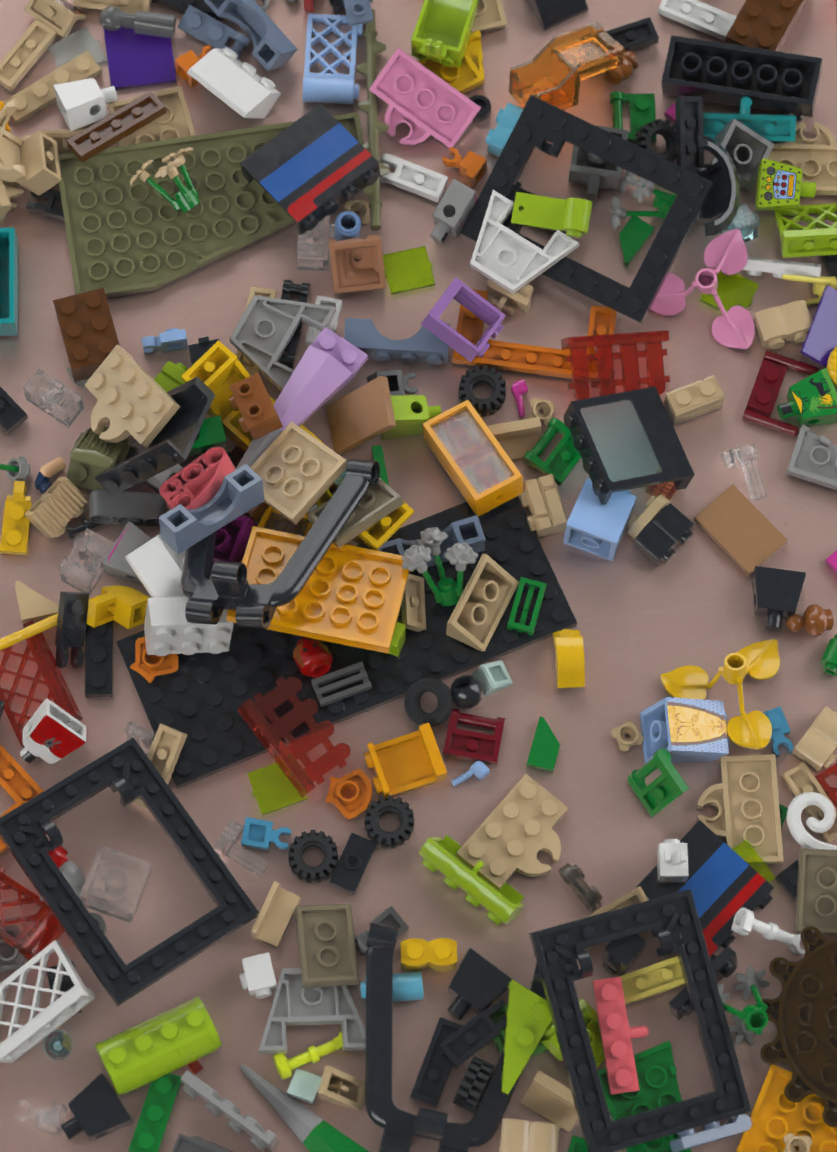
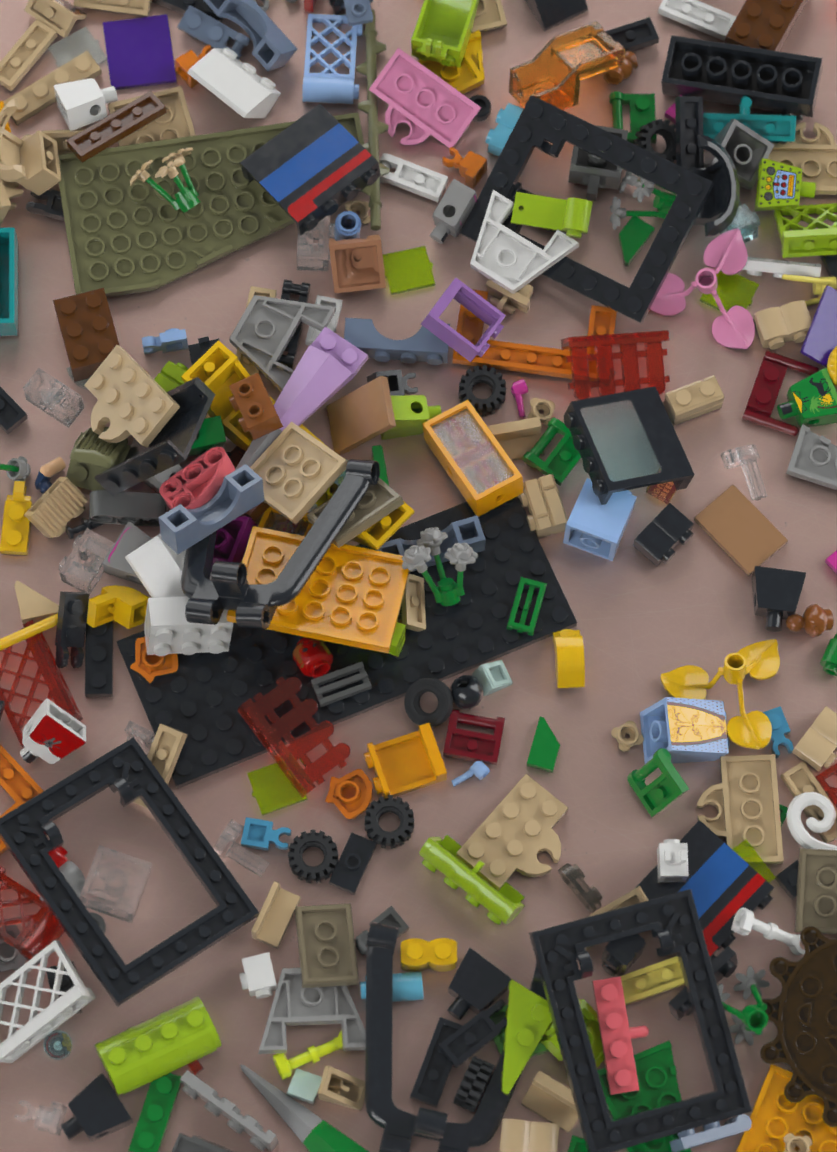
dark grey piece [100,6,176,38] -> none
tan slope [446,554,519,651] -> none
tan plate [627,494,670,539] -> none

